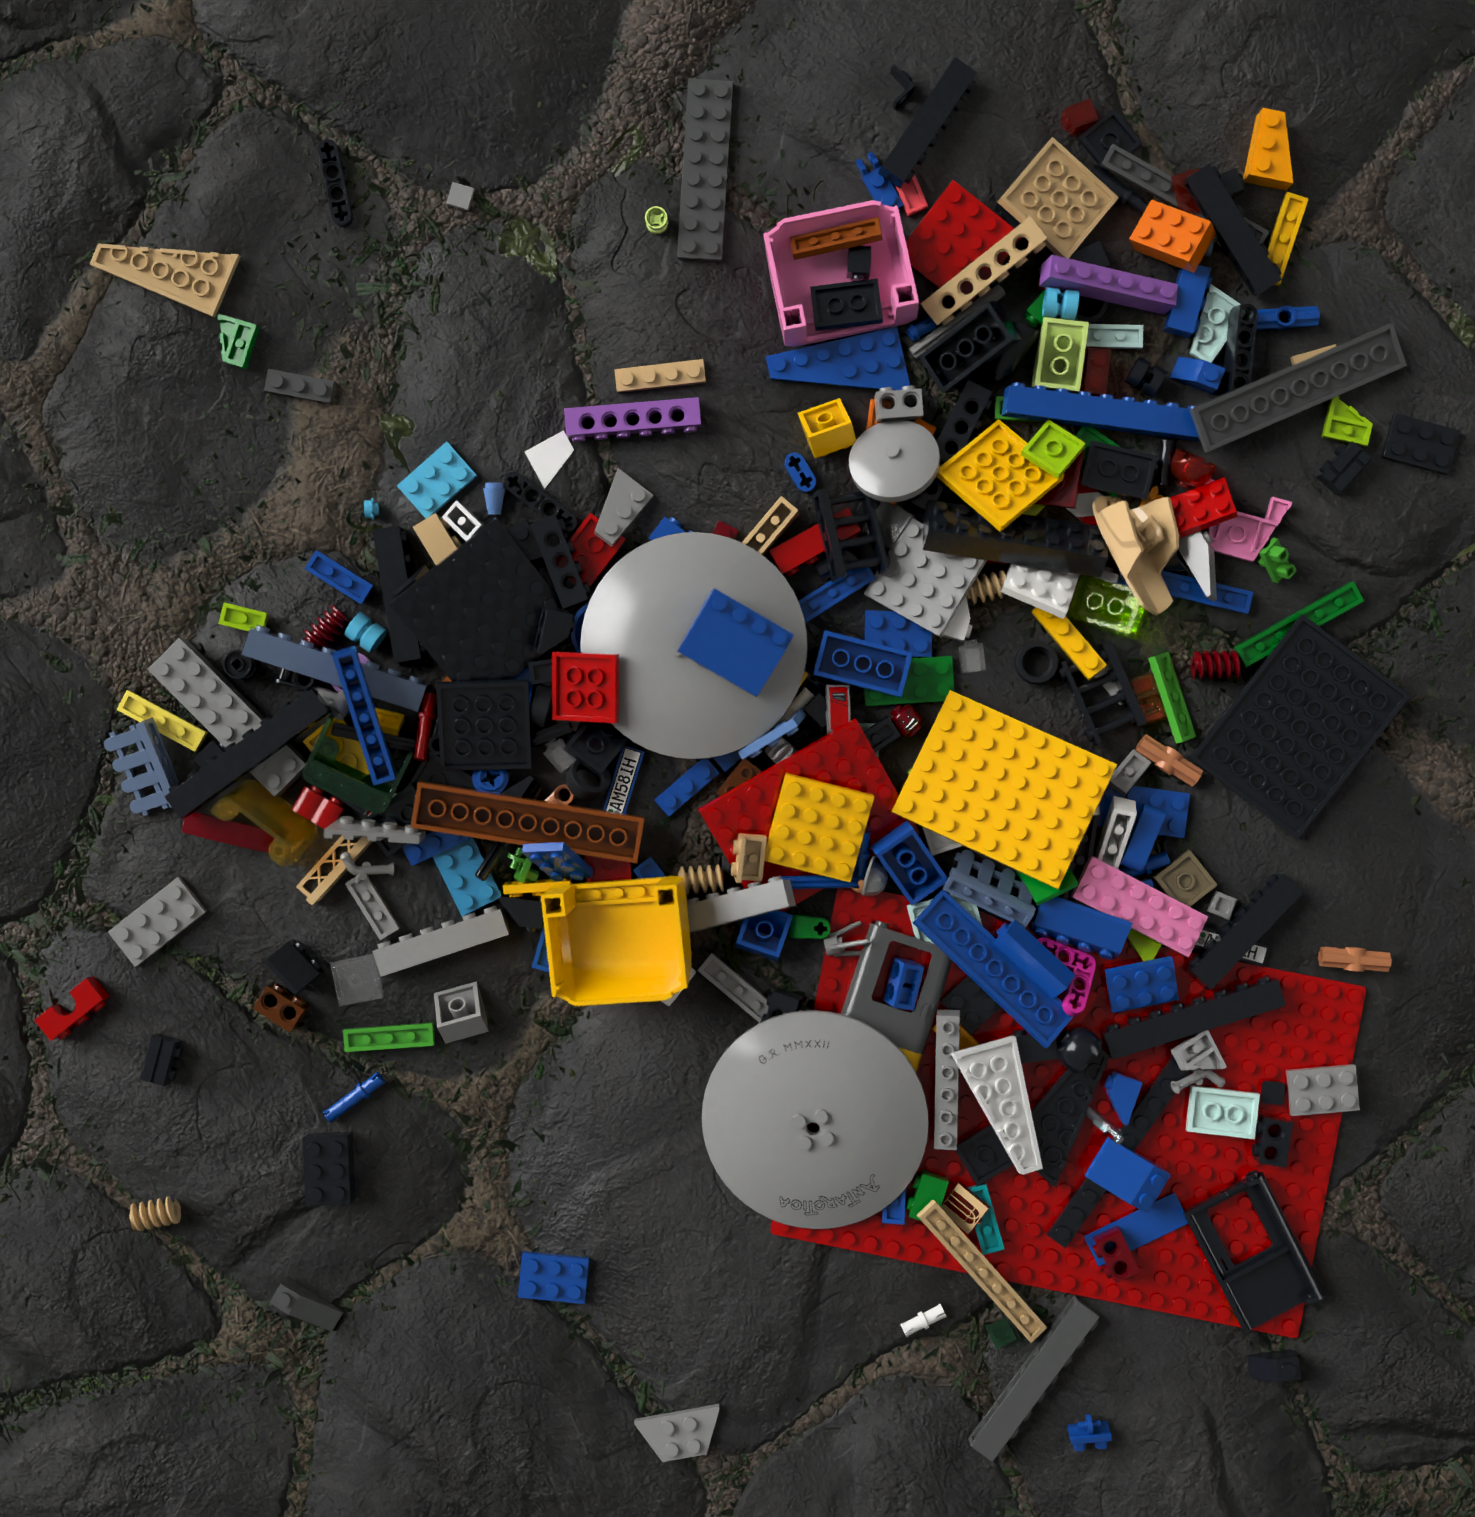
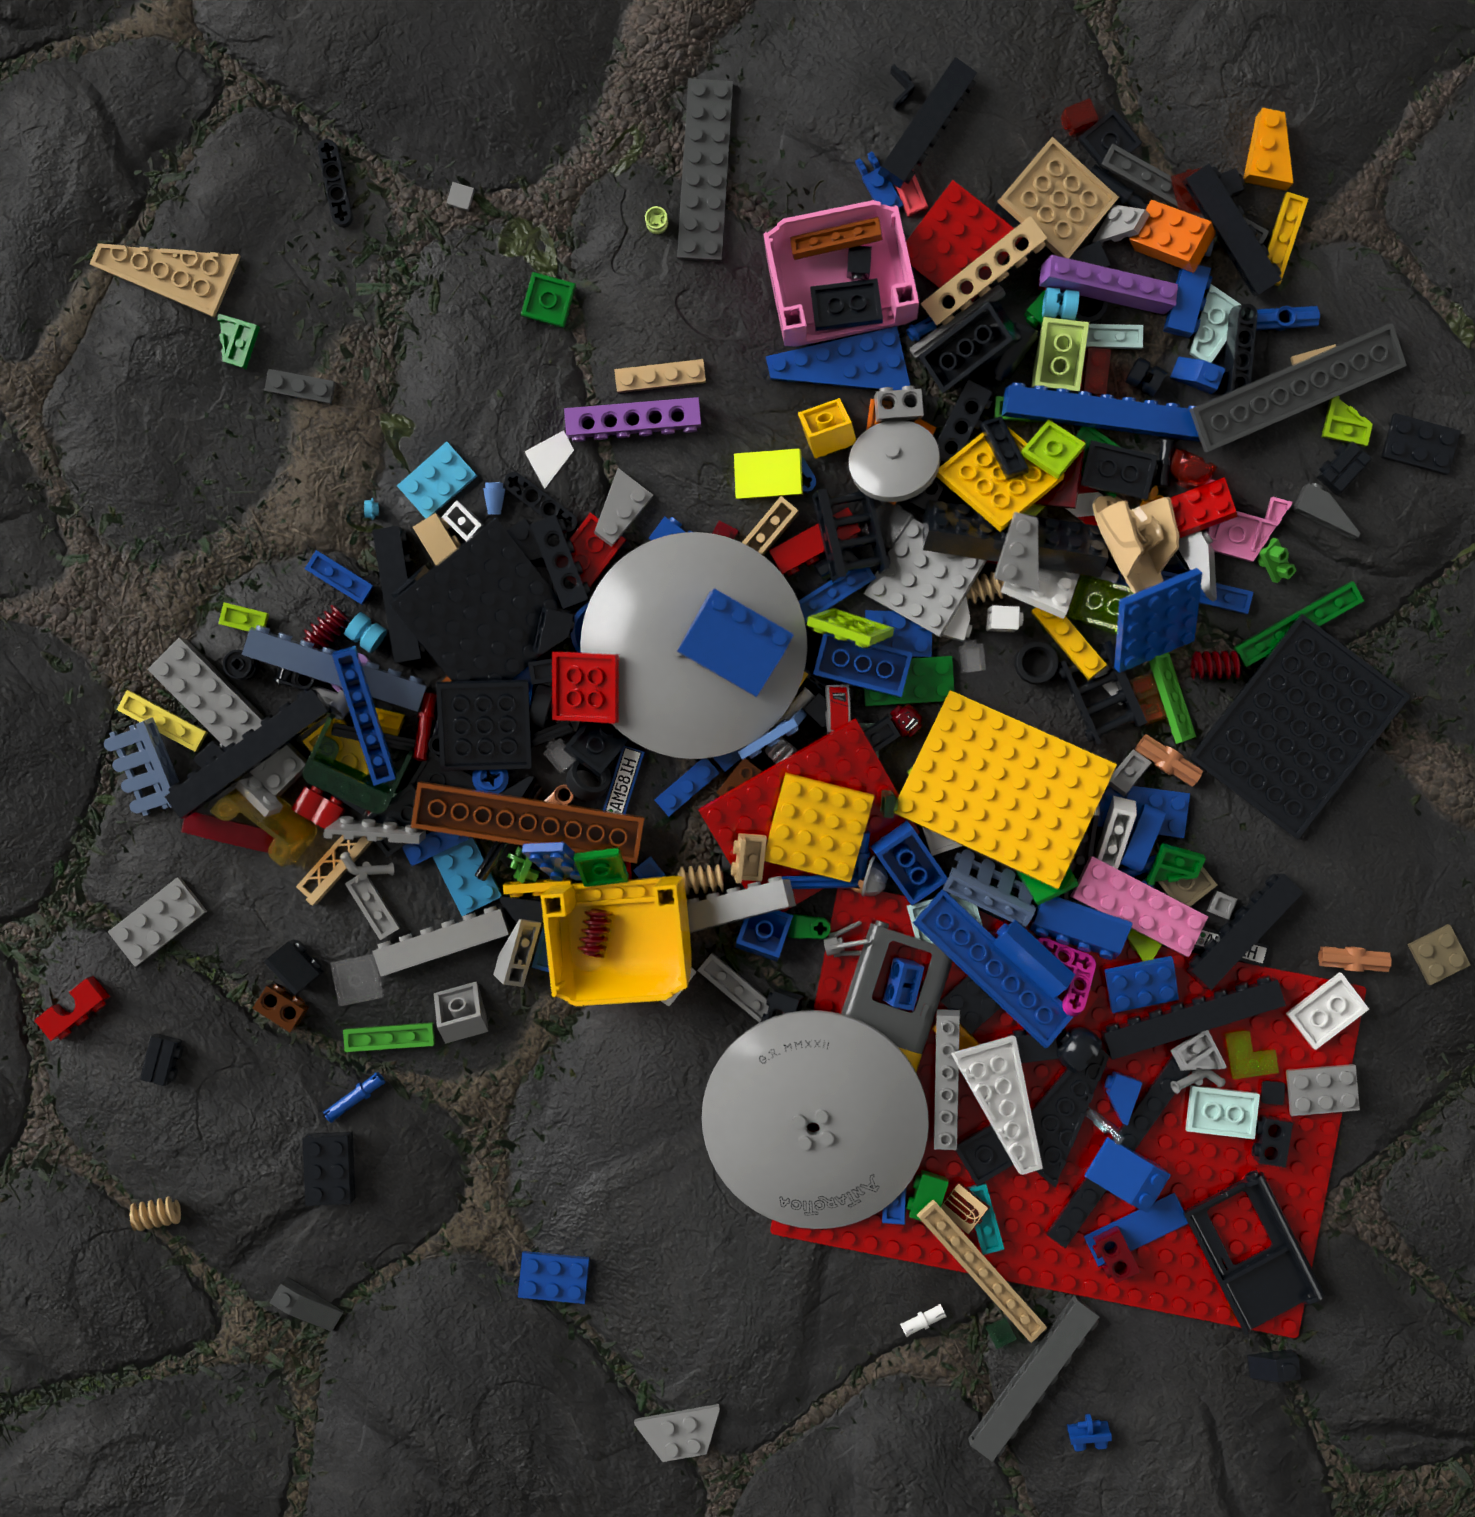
none -> light grey plate [235,776,283,817]
none -> light grey slope [493,919,541,987]
none -> green plate [521,272,576,328]
none -> green plate [574,848,629,887]
none -> dark red piece [577,909,613,958]
none -> neon yellow tile [734,449,803,499]
none -> lime plate [807,608,895,648]
none -> clear green plate [880,790,898,818]
none -> black tile [980,416,1029,480]
none -> white brick [986,605,1023,632]
none -> light grey wing [994,511,1039,591]
none -> light grey wing [1092,205,1150,246]
none -> blue plate [1114,568,1202,673]
none -> green wing [1146,843,1206,885]
none -> clear neon green plate [1225,1030,1279,1080]
none -> white plate [1286,972,1369,1050]
none -> dark grey slope [1292,483,1361,540]
none -> dark tan plate [1407,924,1471,985]

